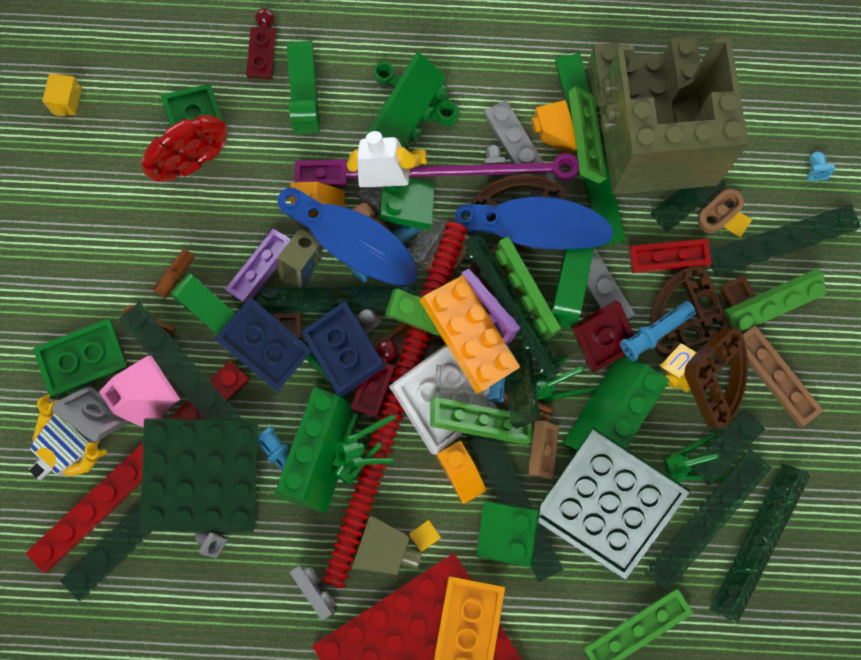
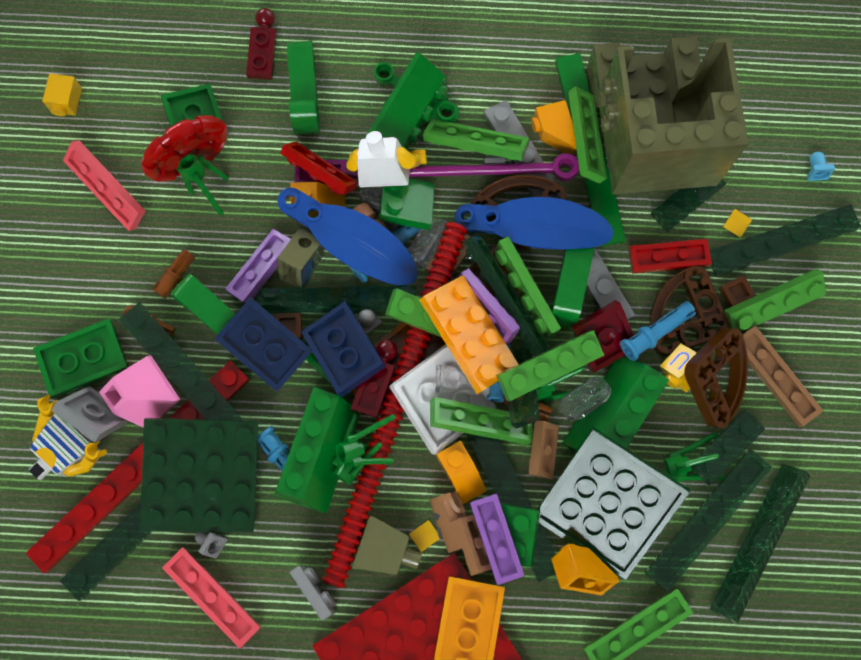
medium nougat plate [698,189,744,233] -> none
none -> coral plate [63,140,146,231]
none -> coral plate [162,547,261,649]
none -> green plant [177,154,229,215]
none -> red plate [280,141,358,195]
none -> bright green plate [423,119,529,161]
none -> medium nougat plate [429,491,491,576]
none -> medium lavender plate [470,494,524,585]
none -> bright green plate [496,330,604,401]
none -> light orange slope [551,544,619,596]
none -> clear plate [560,377,611,421]

